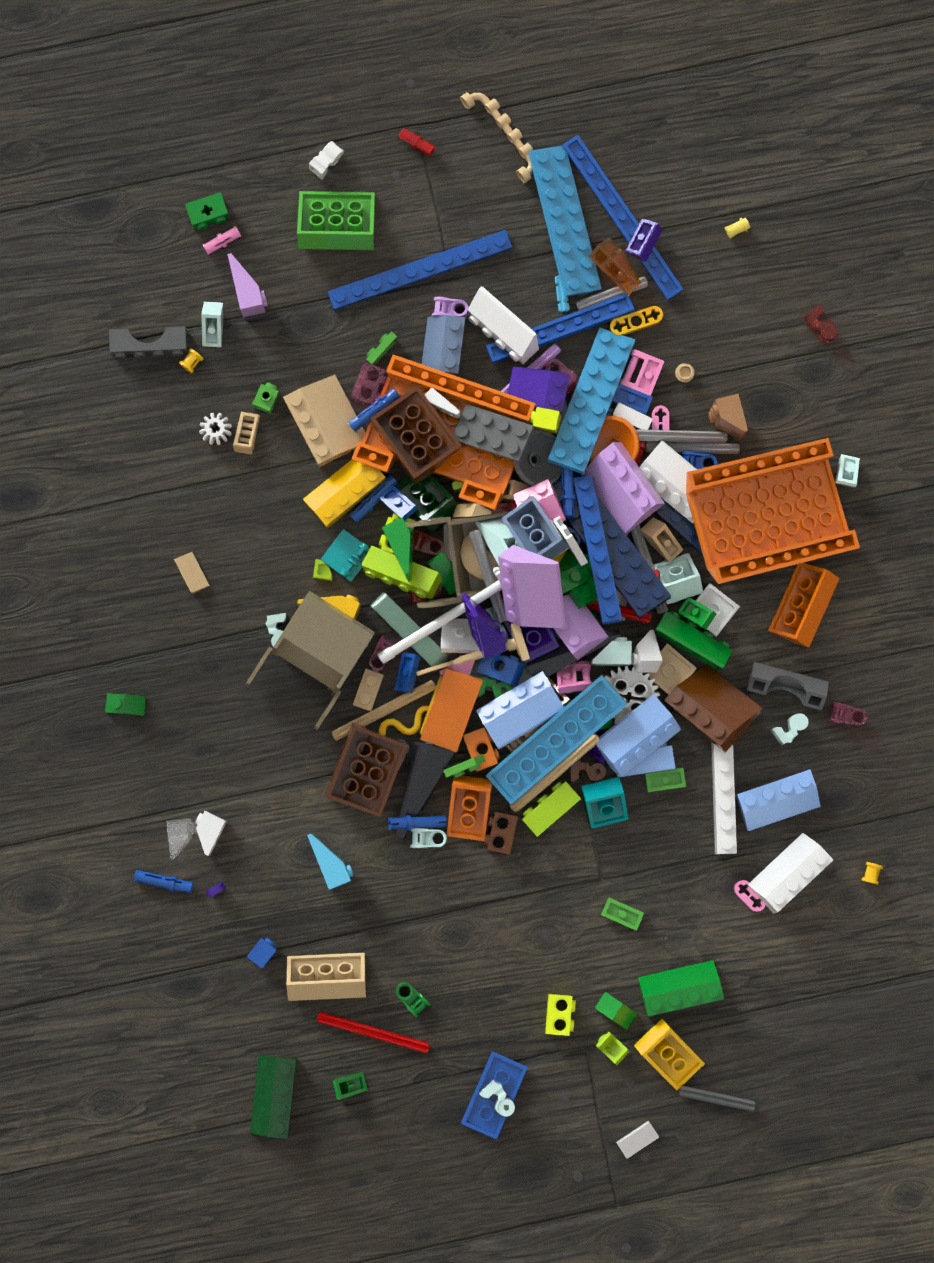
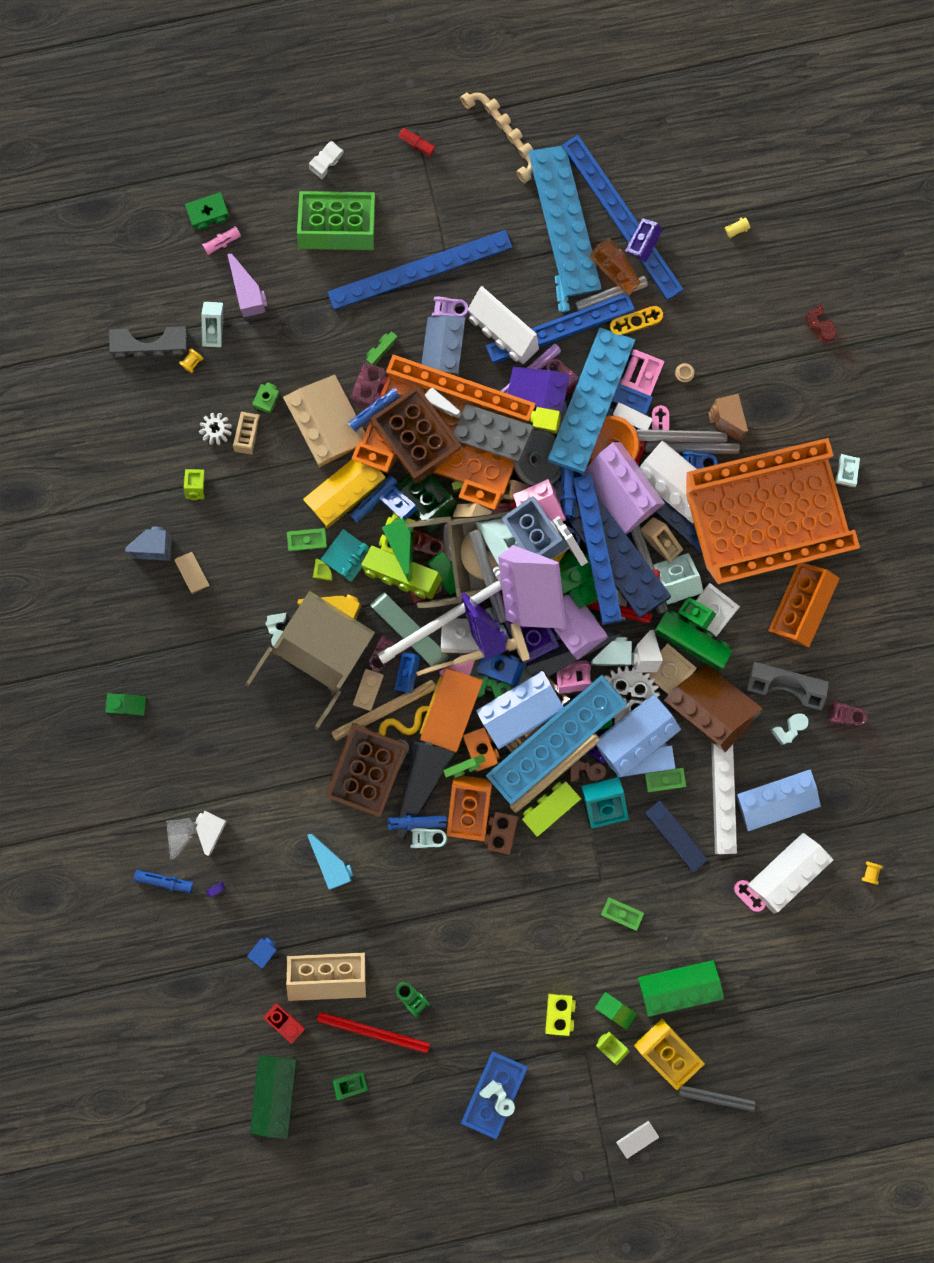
none -> sand blue slope [125,527,172,561]
none -> lime bracket [184,469,205,500]
none -> red slope [263,1003,306,1044]
none -> bright green plate [287,528,327,552]
none -> dark blue slope [643,800,708,872]

